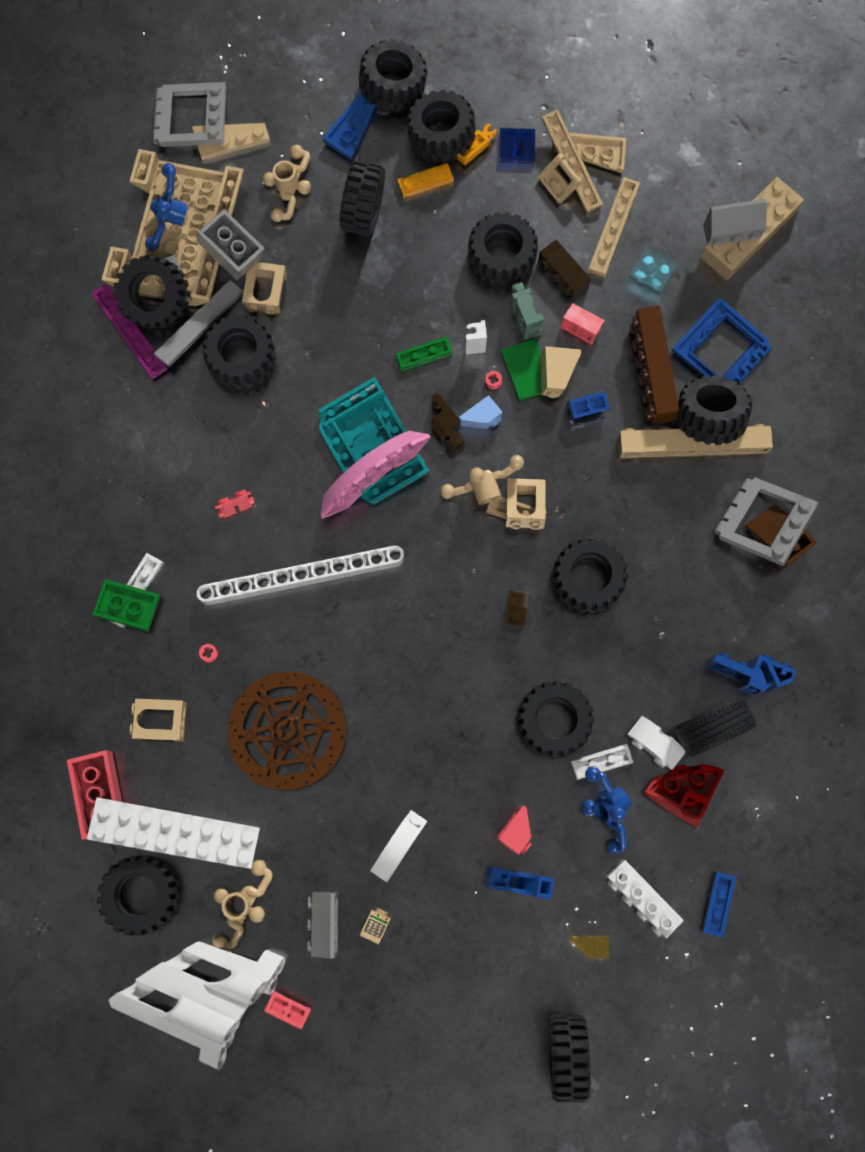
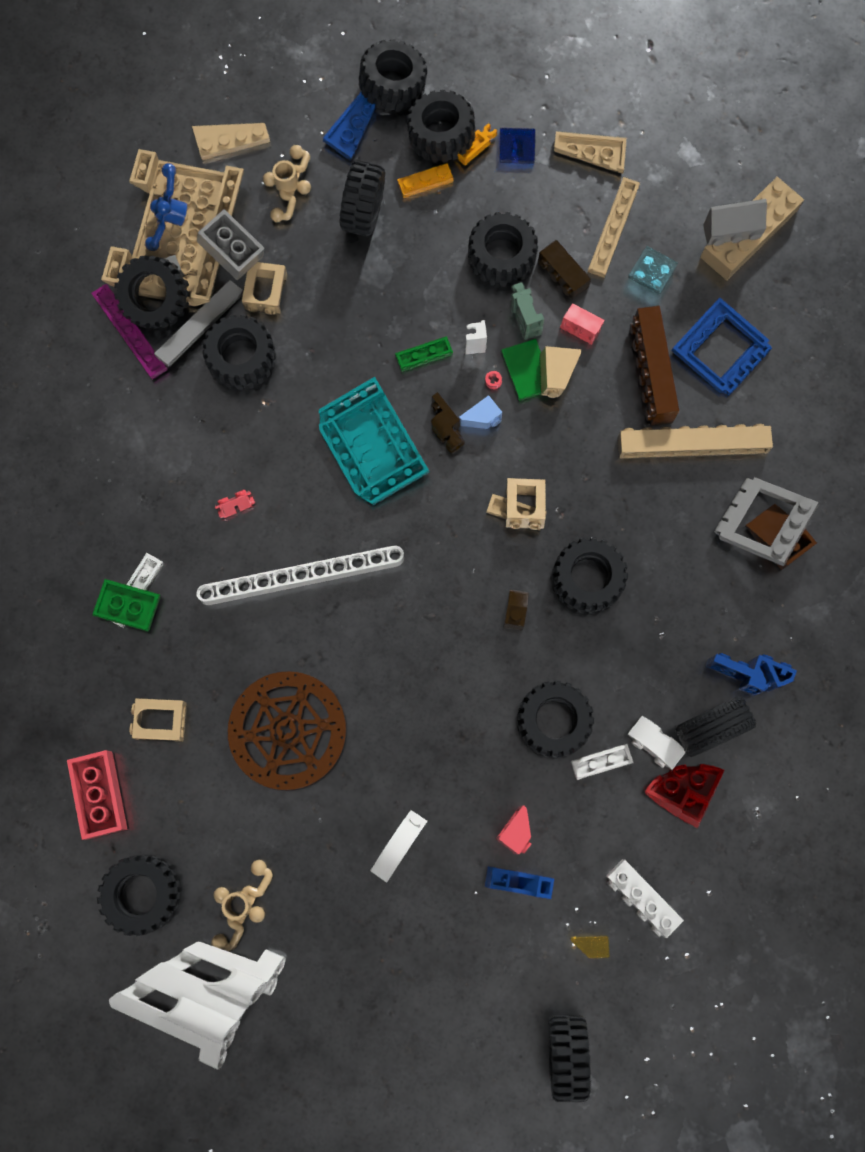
white brick [87,798,260,869] -> none
light grey hinge [153,82,226,147] -> none
coral bush [199,644,218,663] -> none
coral hinge [264,991,311,1031] -> none
light grey slope [308,892,338,958] -> none
bright pink brick [320,431,430,519] -> none
slope [360,908,391,944] -> none
tan wheel [440,455,524,505] -> none
tan plate [537,153,583,204] -> none
tan tile [541,109,603,214] -> none
blue hinge [566,391,610,419] -> none
blue wheel [582,766,631,855] -> none
black tyre [676,376,752,445] -> none
blue plate [701,872,736,938] -> none

